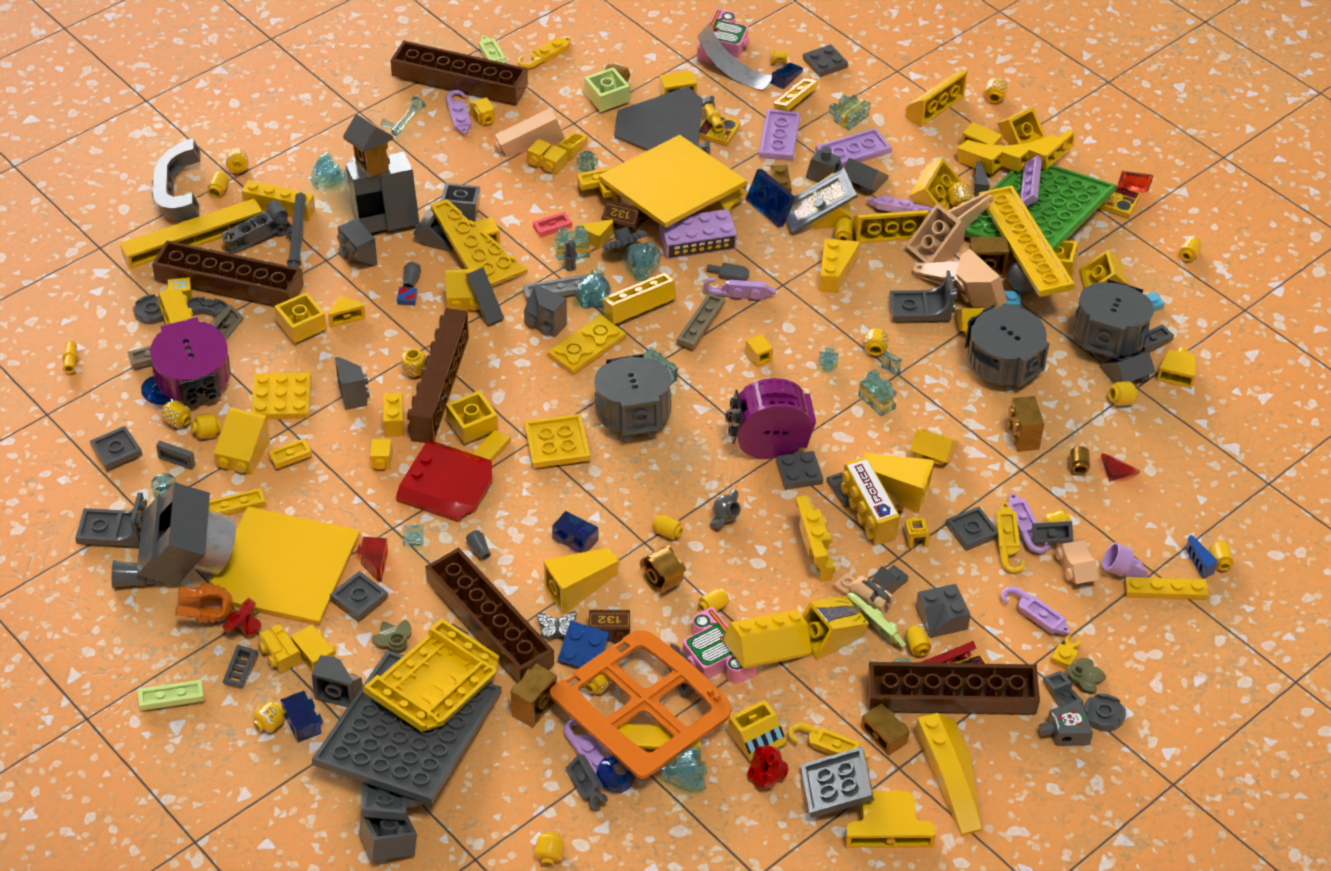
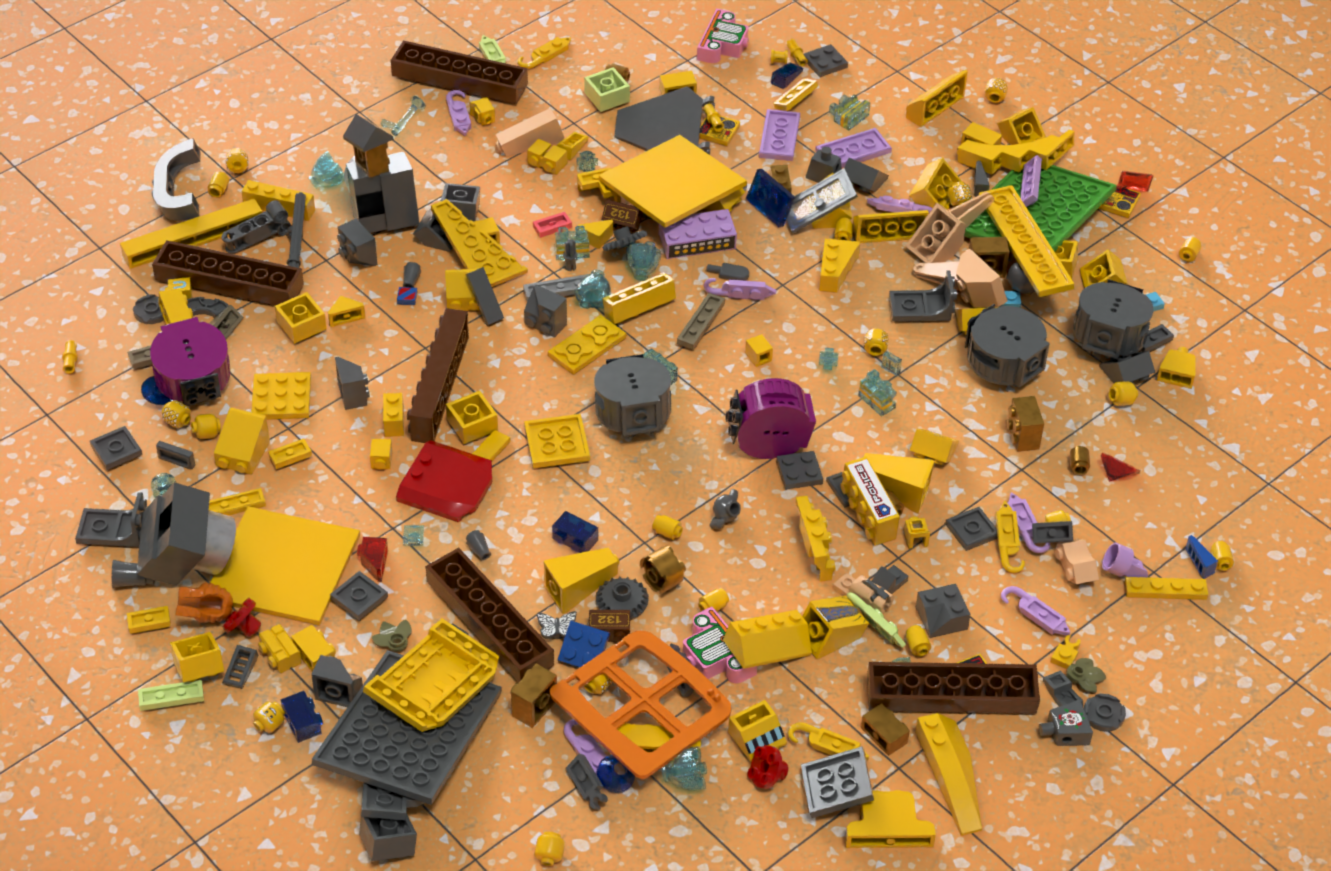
yellow head [401,349,426,377] -> none
flat silver sticker [697,23,775,90] -> none
red plate [920,641,976,663] -> none
none -> yellow plate [127,606,171,634]
none -> yellow brick [170,632,224,683]
none -> dark grey gear [596,576,649,619]
none -> yellow axle [787,39,808,67]

